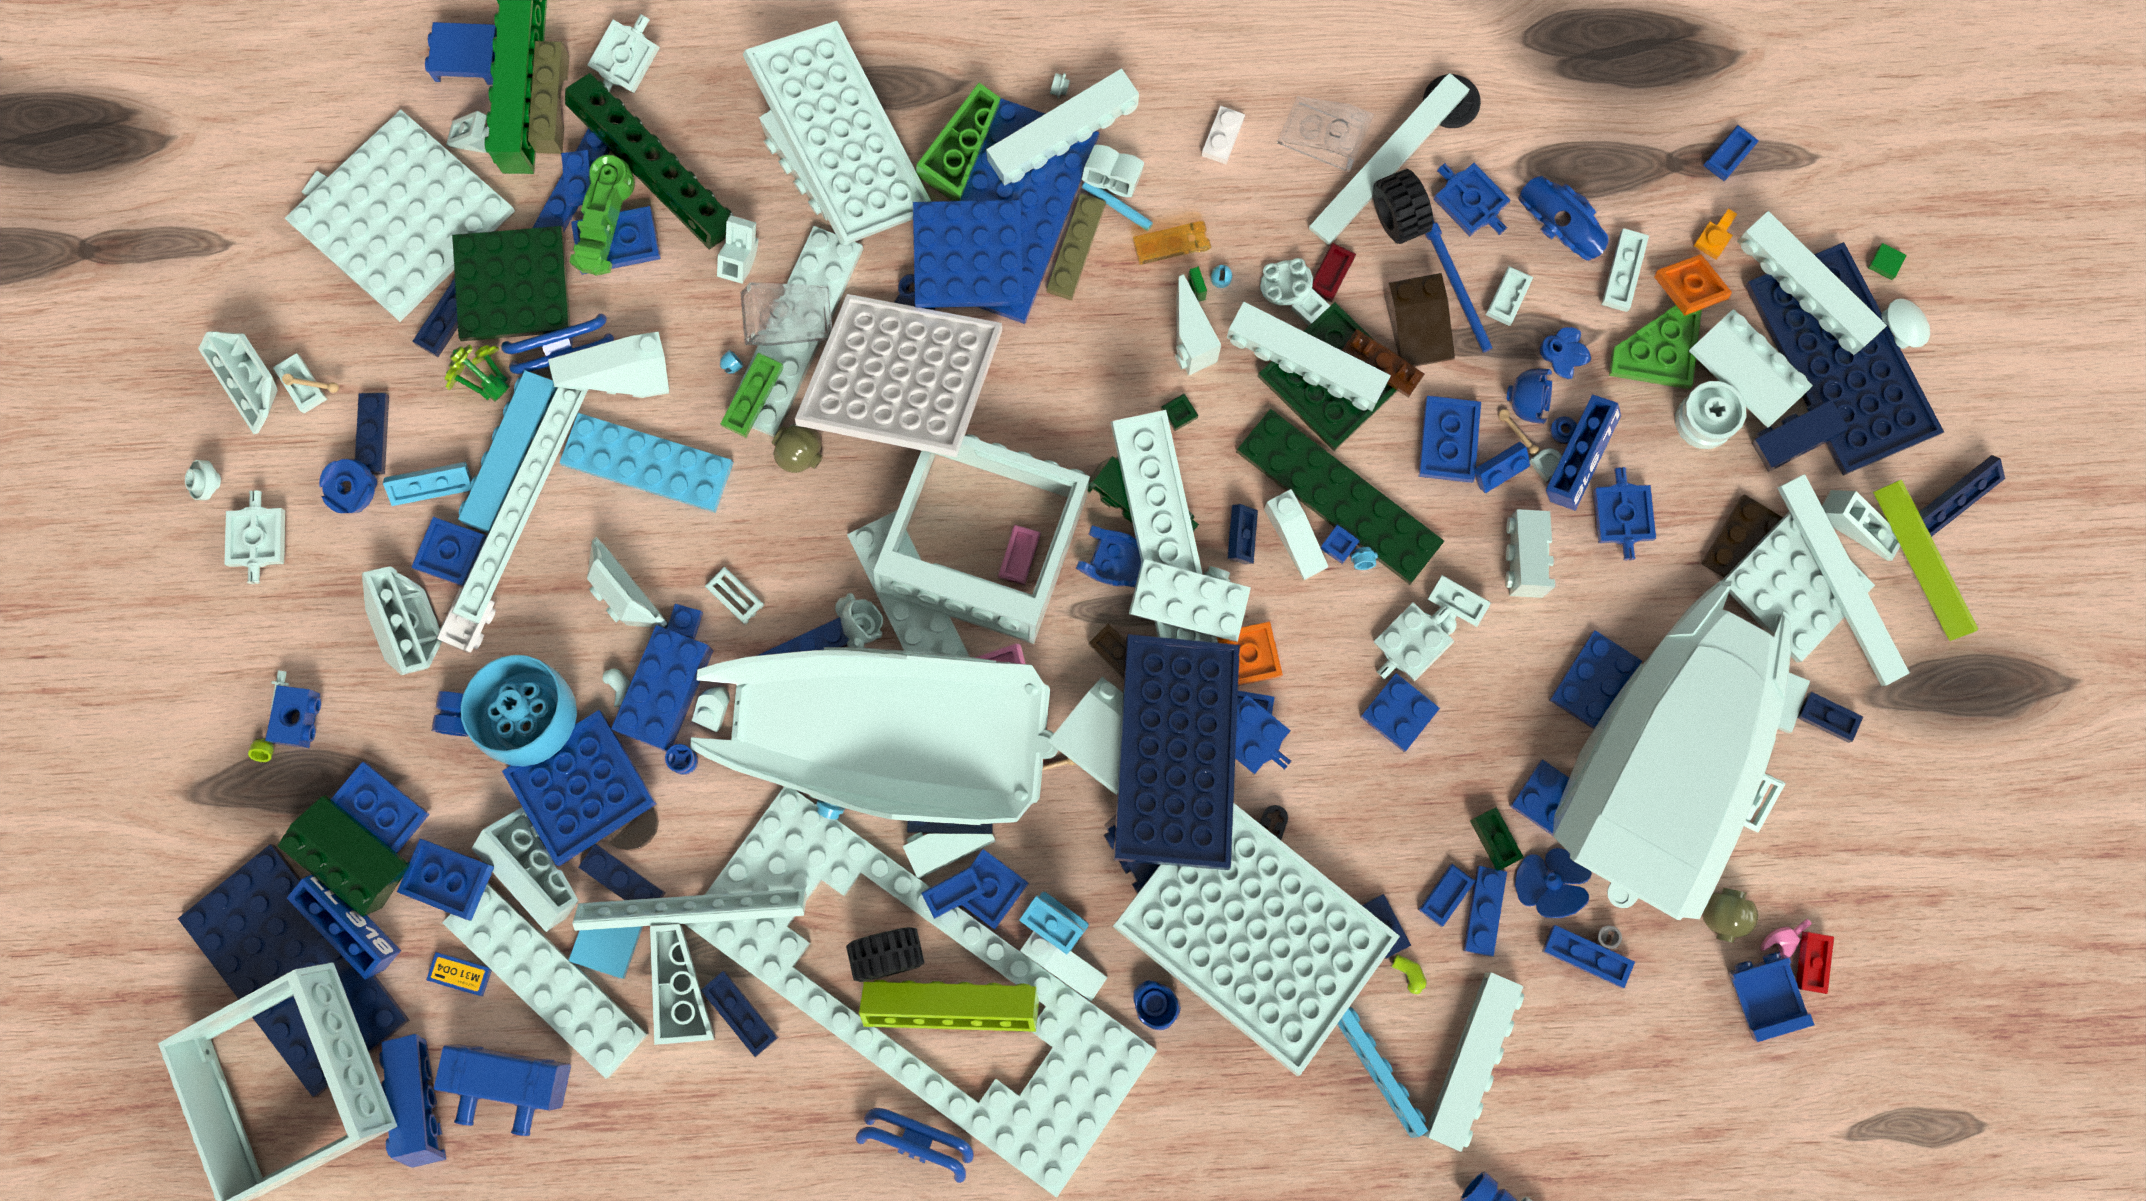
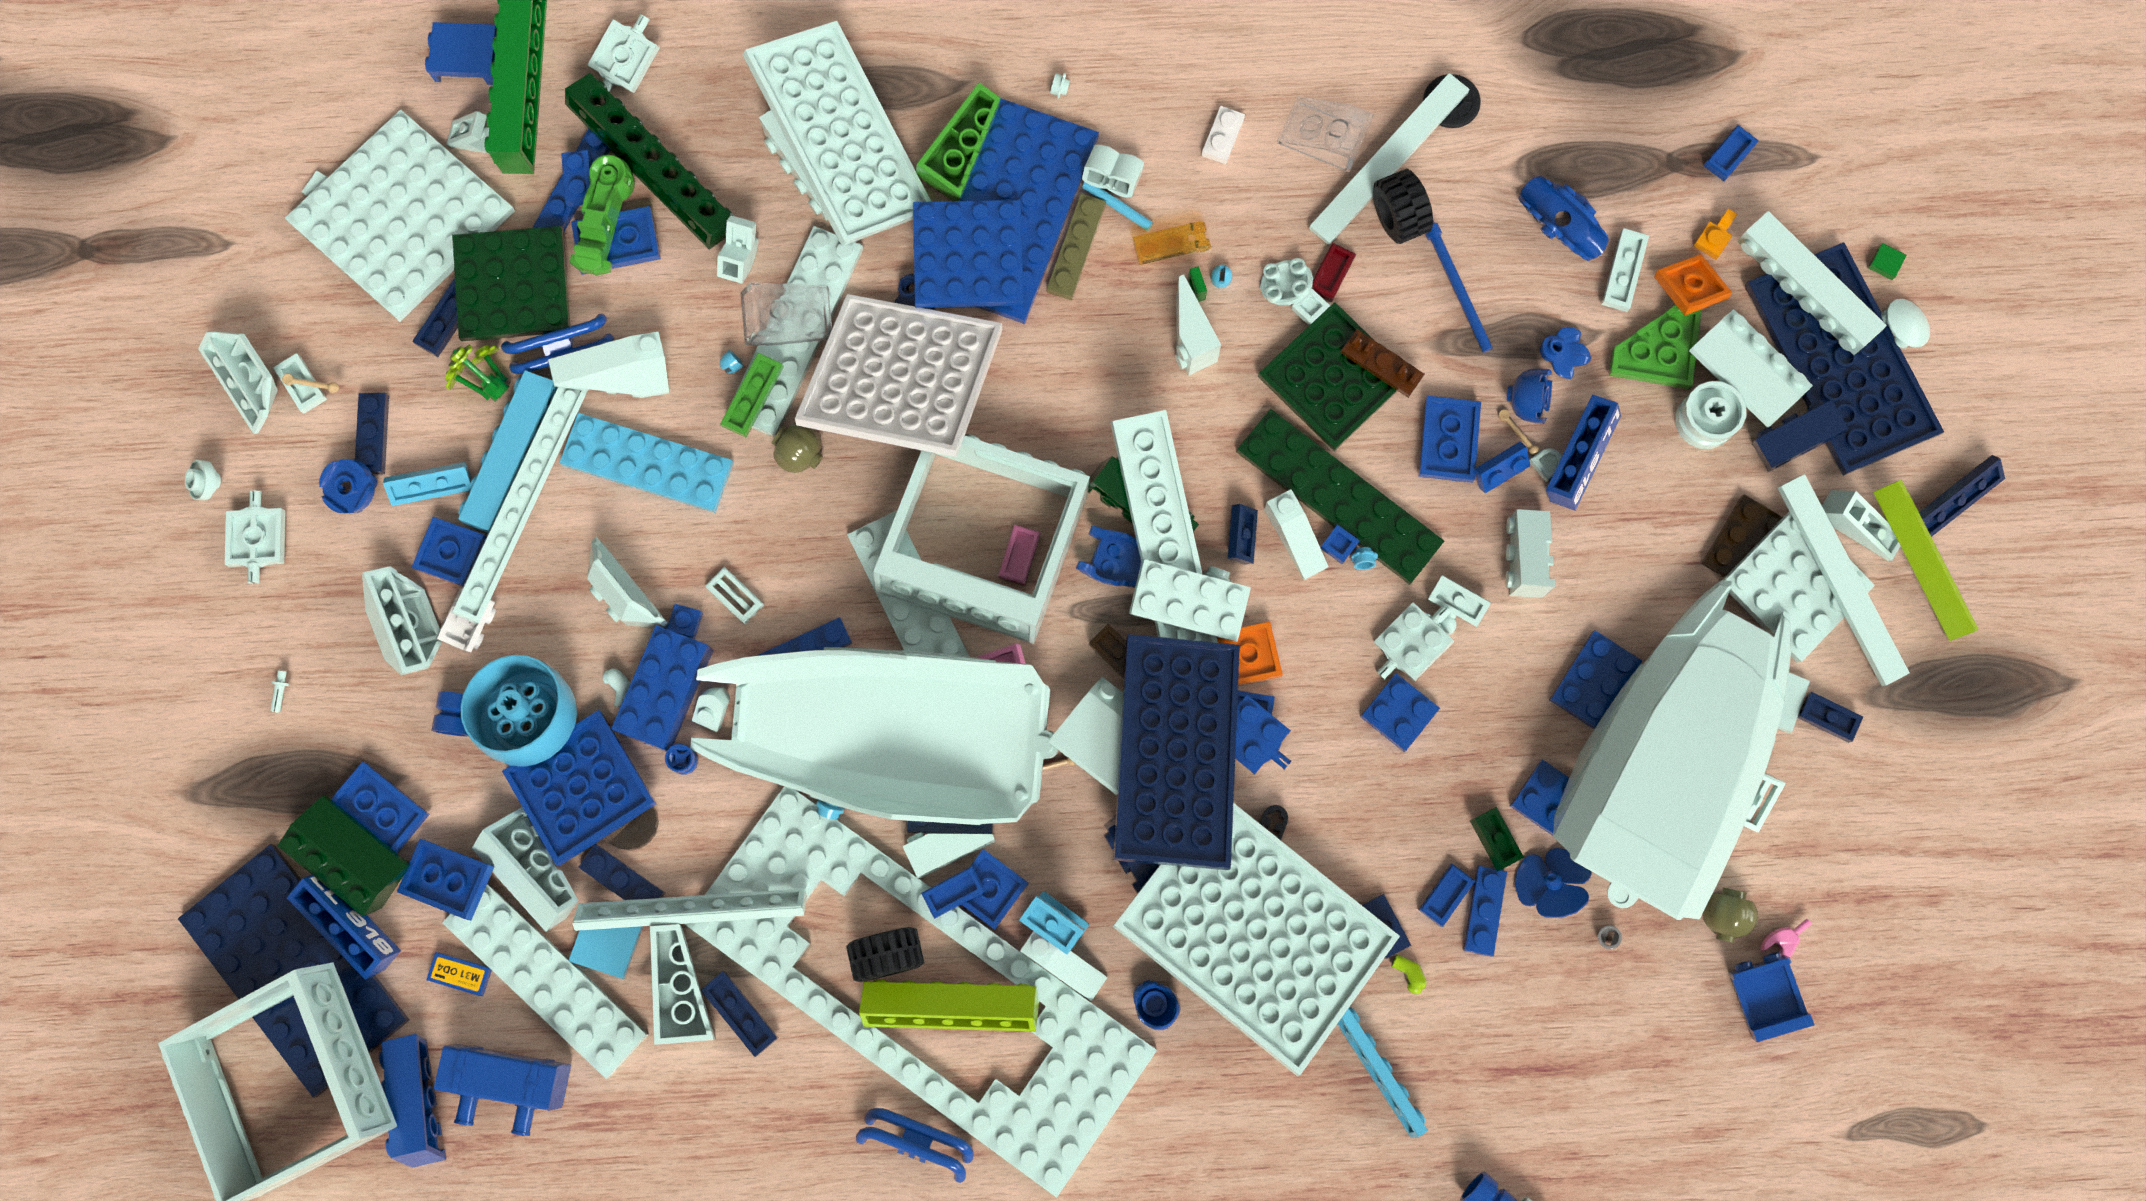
lime hinge [248,738,274,762] -> none
blue brick [265,685,321,748] -> none
olive arch [528,41,570,154] -> none
light aqua hair [835,593,883,648] -> none
light aqua brick [986,68,1139,186] -> none
dark green tile [1161,393,1198,431] -> none
light aqua brick [1227,302,1391,411] -> none
dark brown slope [1384,273,1455,367] -> none
light aqua brick [1423,972,1524,1152] -> none
blue plate [1434,163,1510,237] -> none
light aqua plate [1486,266,1533,326] -> none
blue plate [1542,925,1635,988] -> none
blue plate [1550,416,1577,444] -> none
blue plate [1593,467,1656,561] -> none
red plate [1796,931,1834,994] -> none

